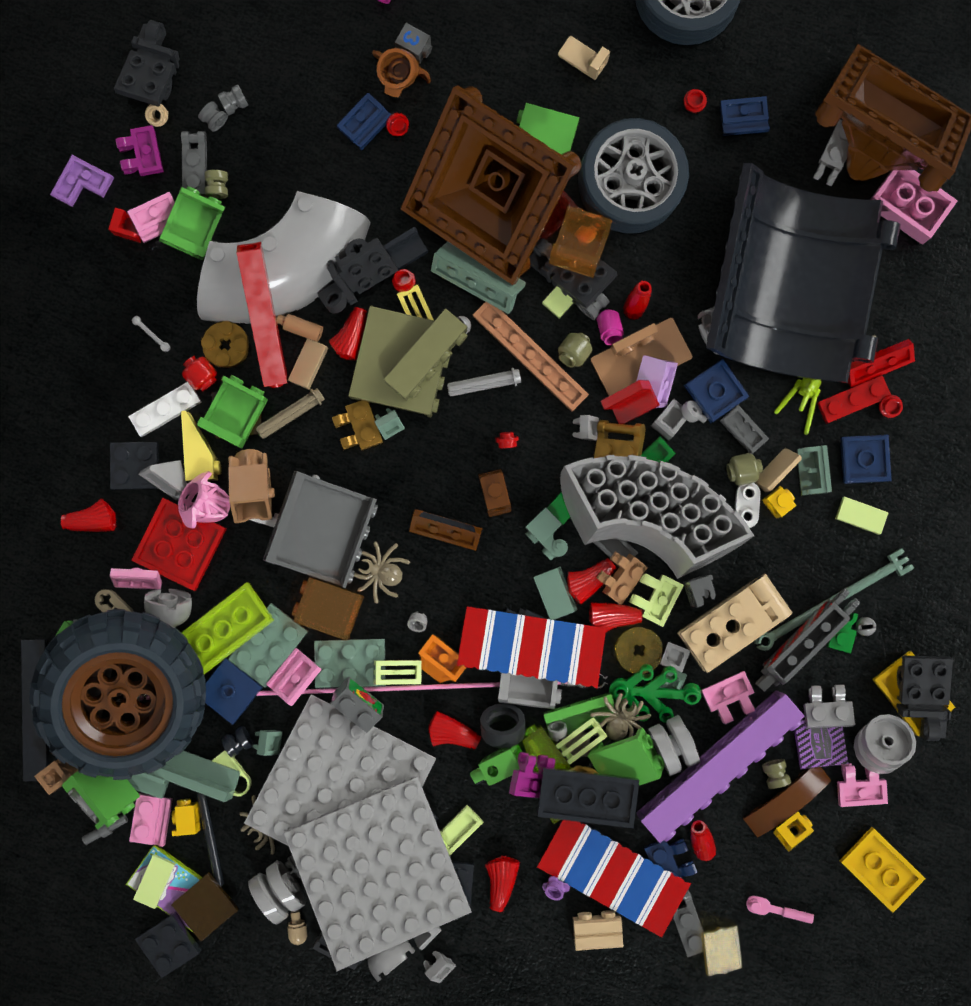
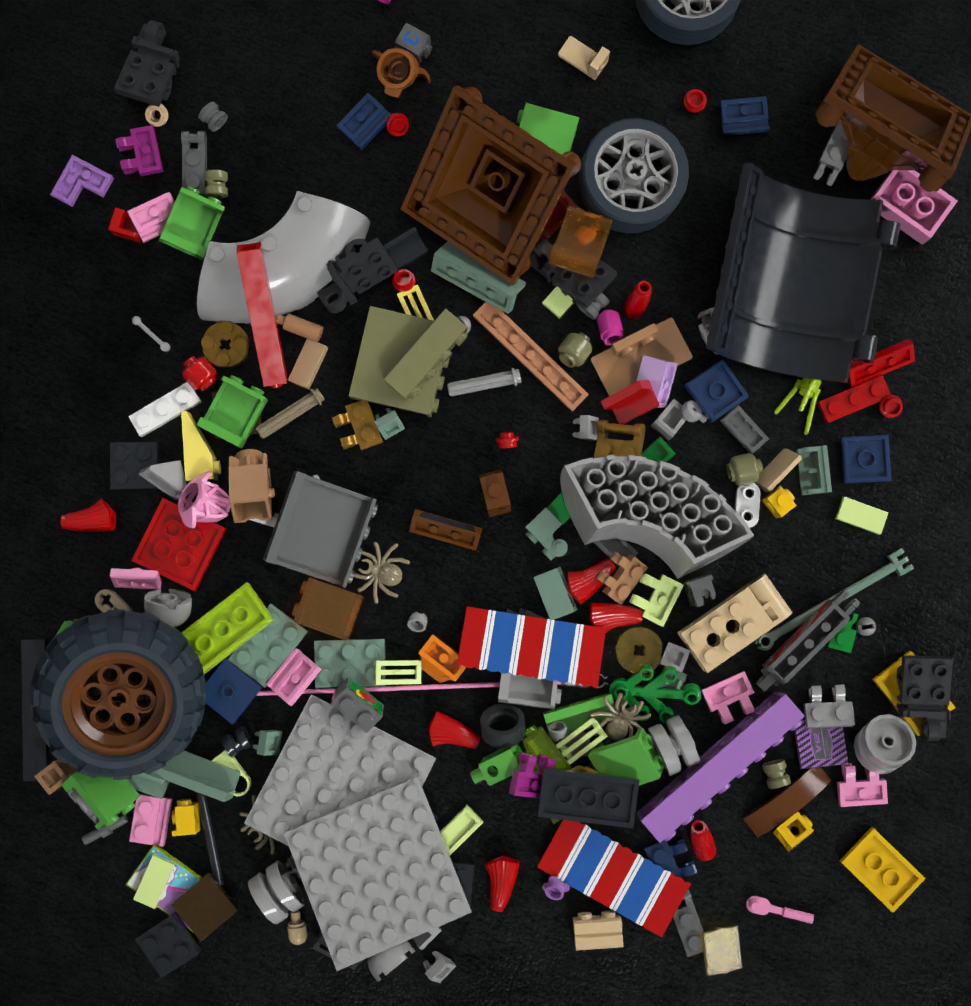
dark grey wheel [217,84,249,116] -> none
red piece [329,307,367,361] -> none

